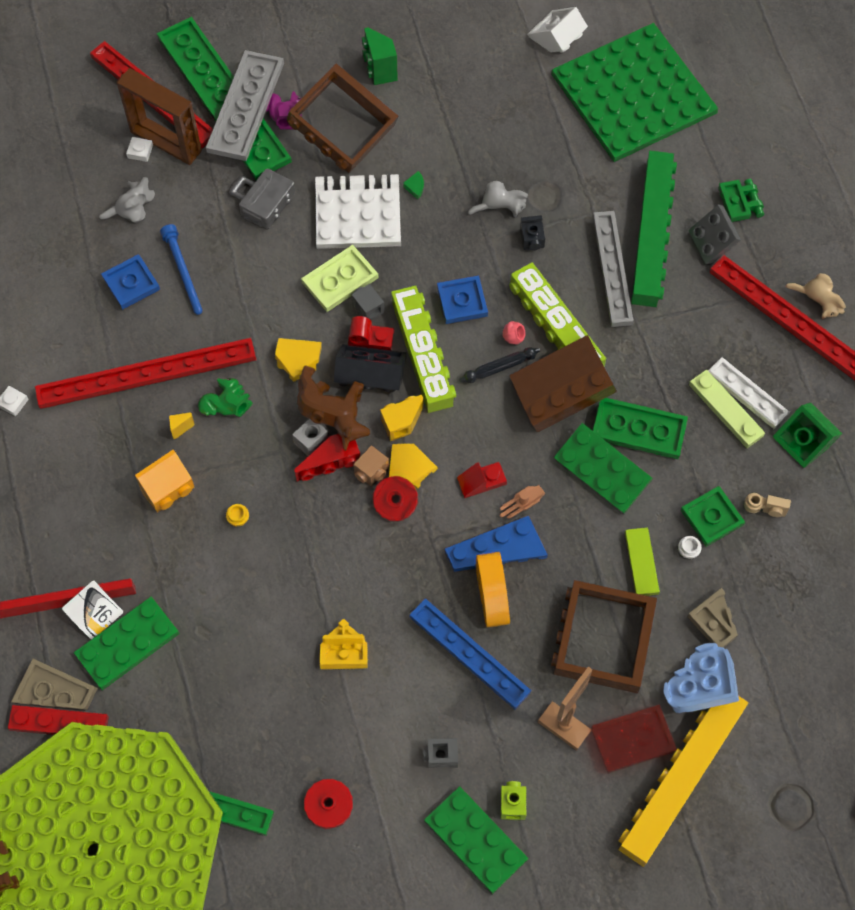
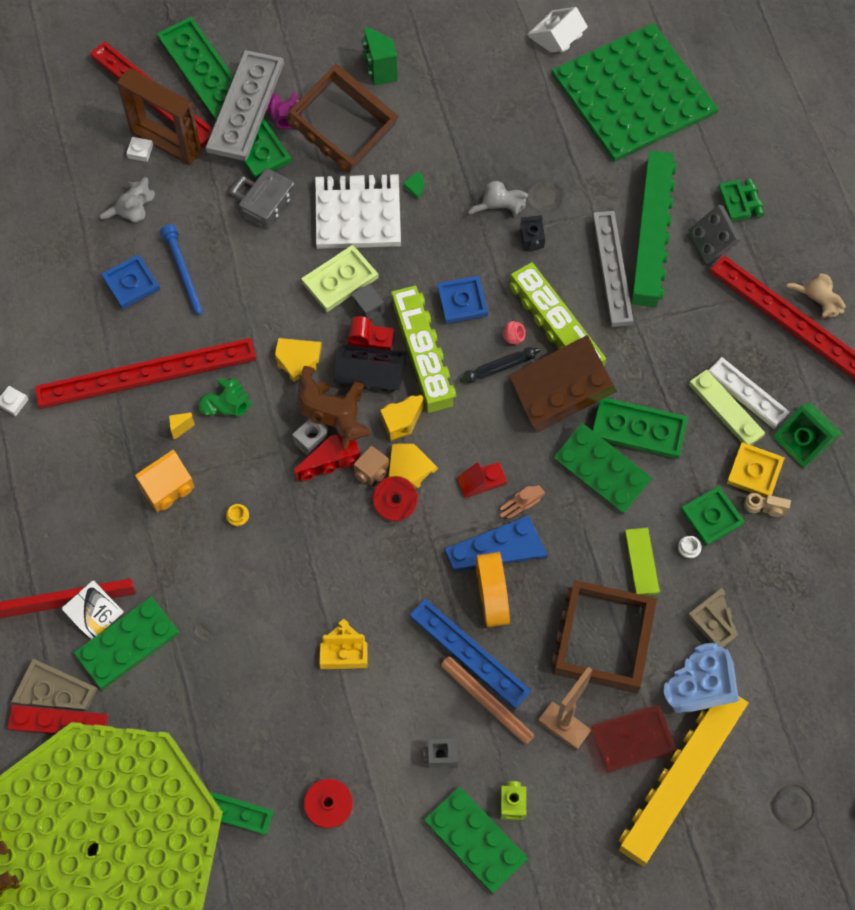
none -> nougat axle [441,656,534,745]
none -> yellow plate [727,442,785,498]

